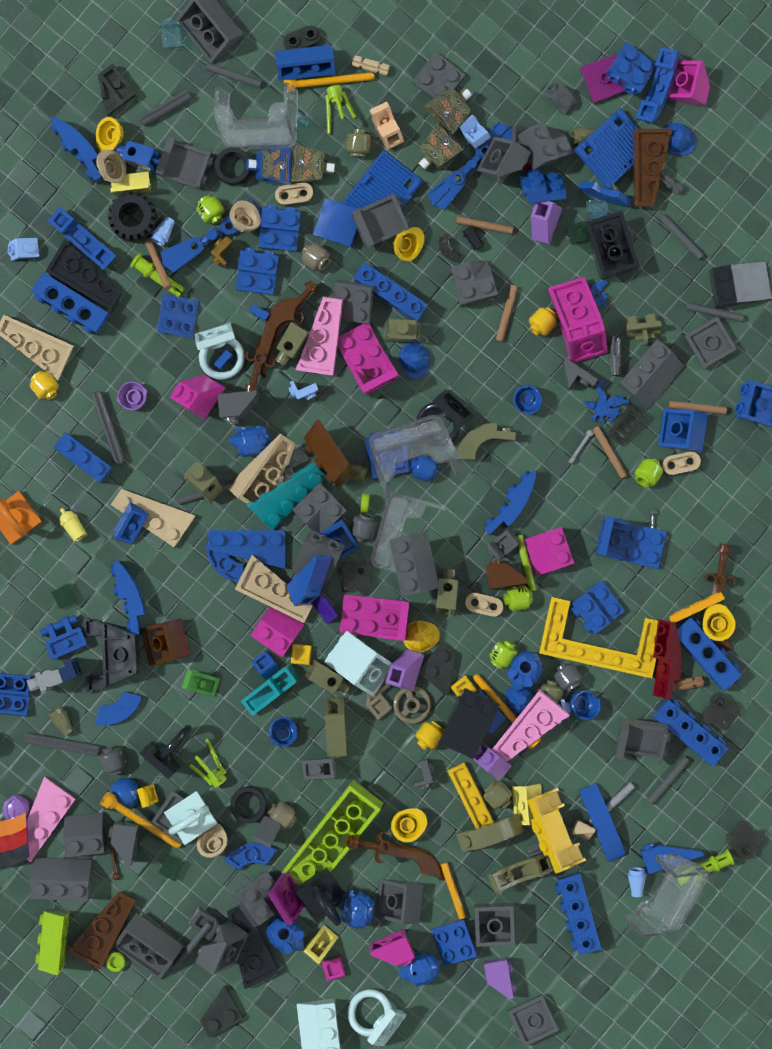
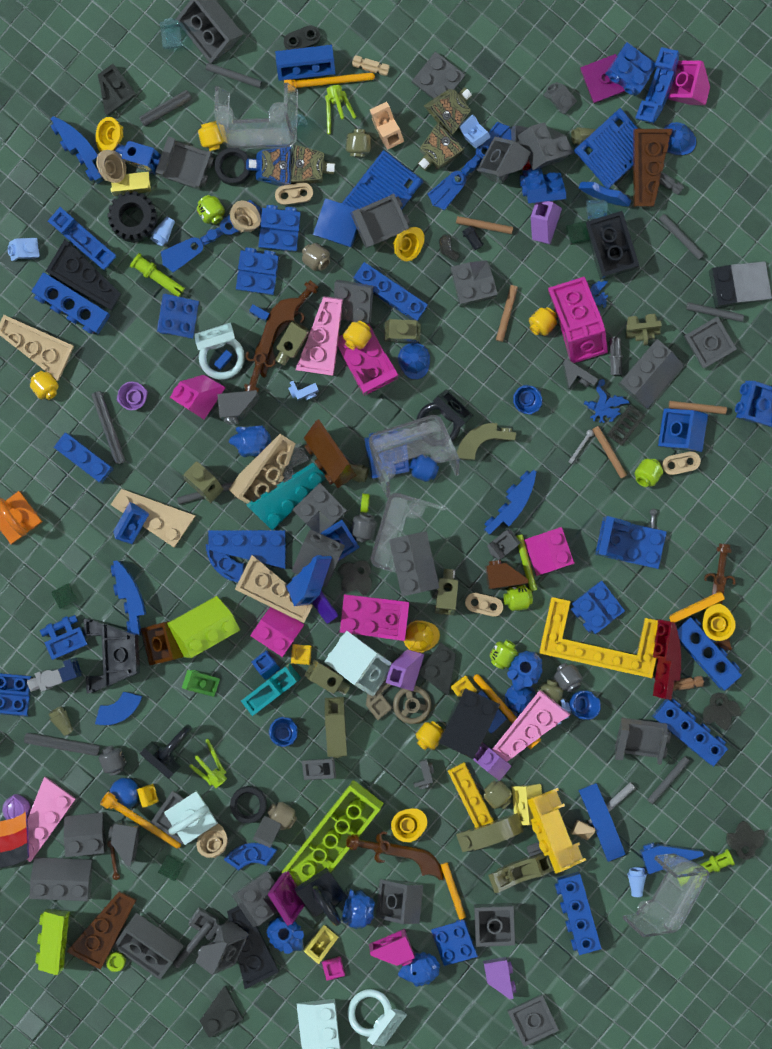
light yellow piece [60,508,87,542] -> none
medium nougat bar [145,239,172,290] -> none
pearl gold bracket [211,236,233,268] -> none
none -> lime slope [167,596,240,658]
none -> yellow head [198,121,225,151]
none -> yellow head [343,321,372,350]

